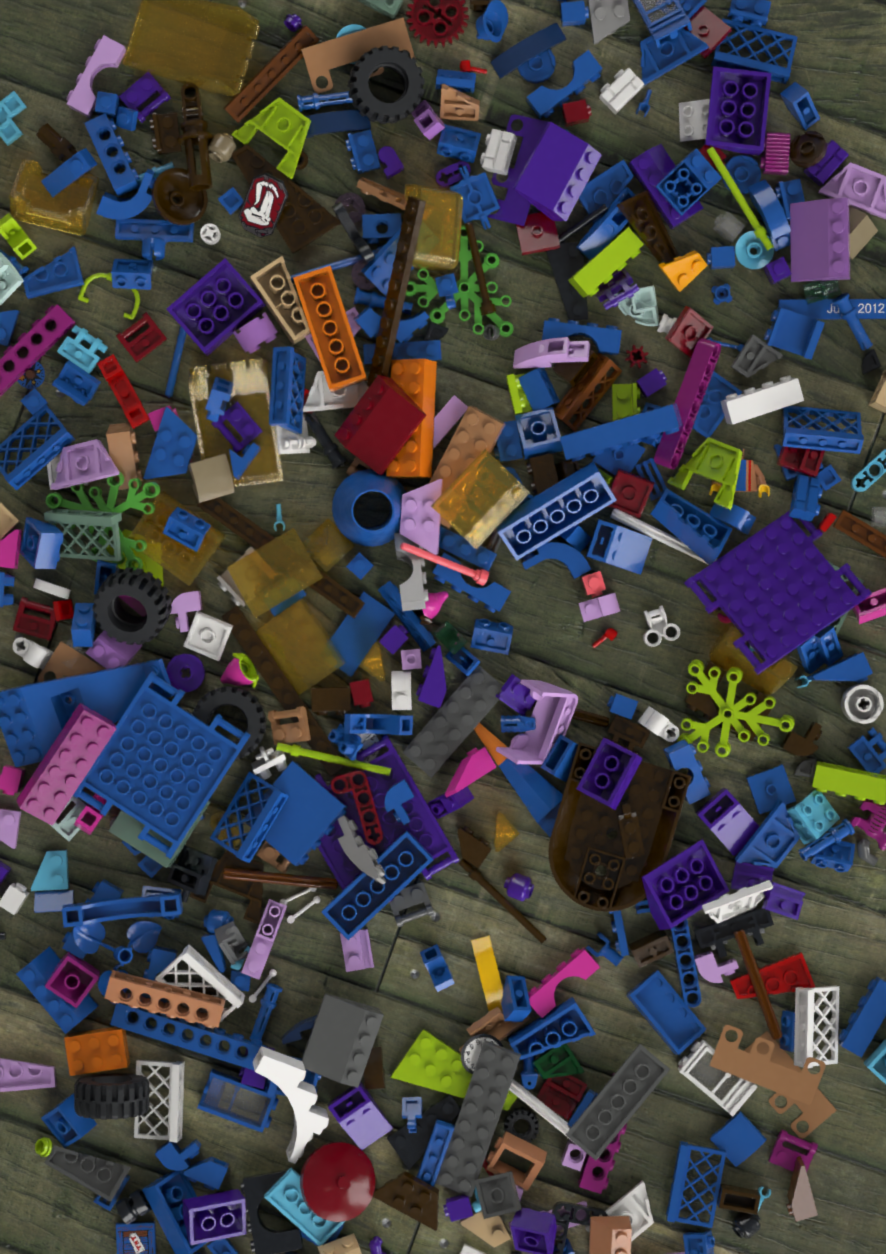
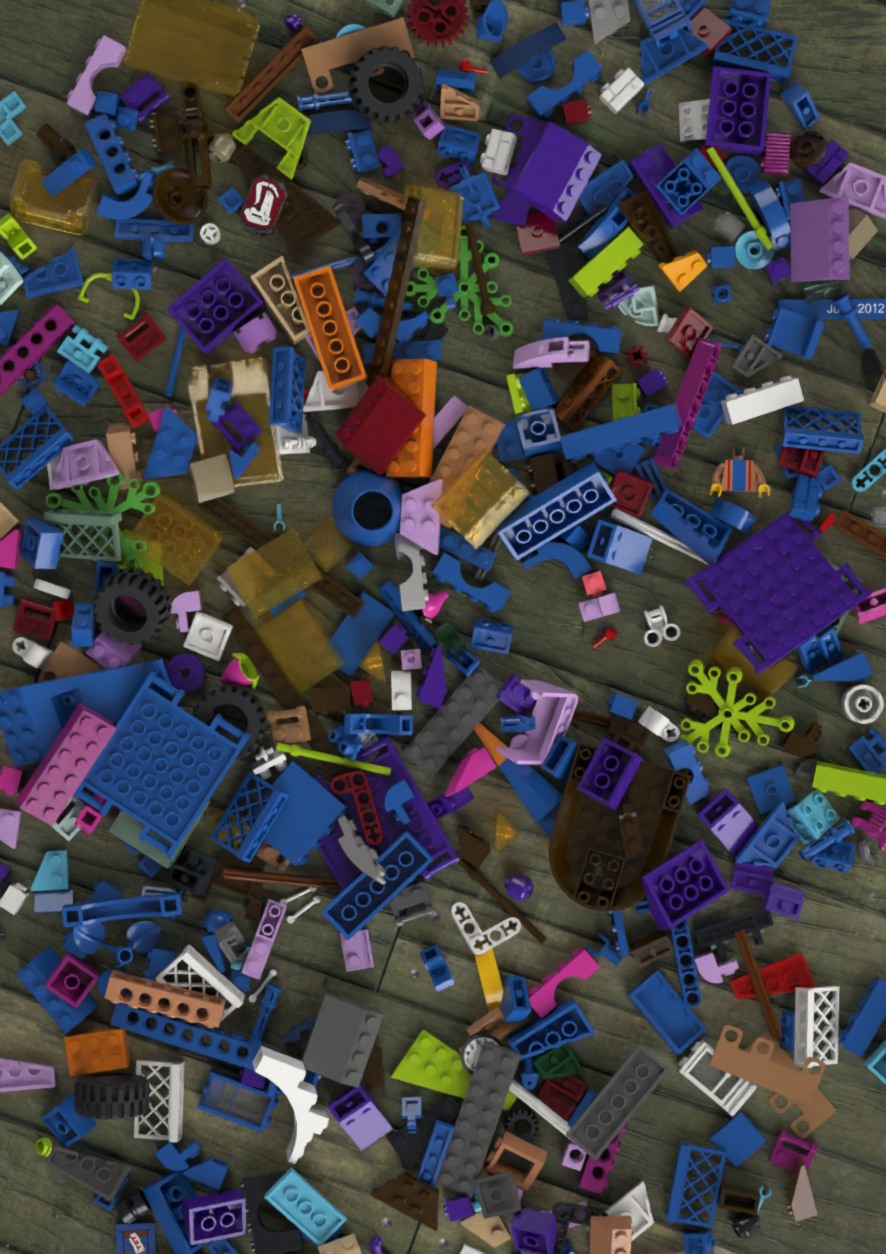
blue bracket [163,507,211,552] -> none
dark red dish [300,1142,375,1222] -> none
coral piece [400,542,489,586] -> none
lime wing [667,437,743,510] -> none
white wing [702,880,773,923] -> none
none -> white beam [450,902,521,955]

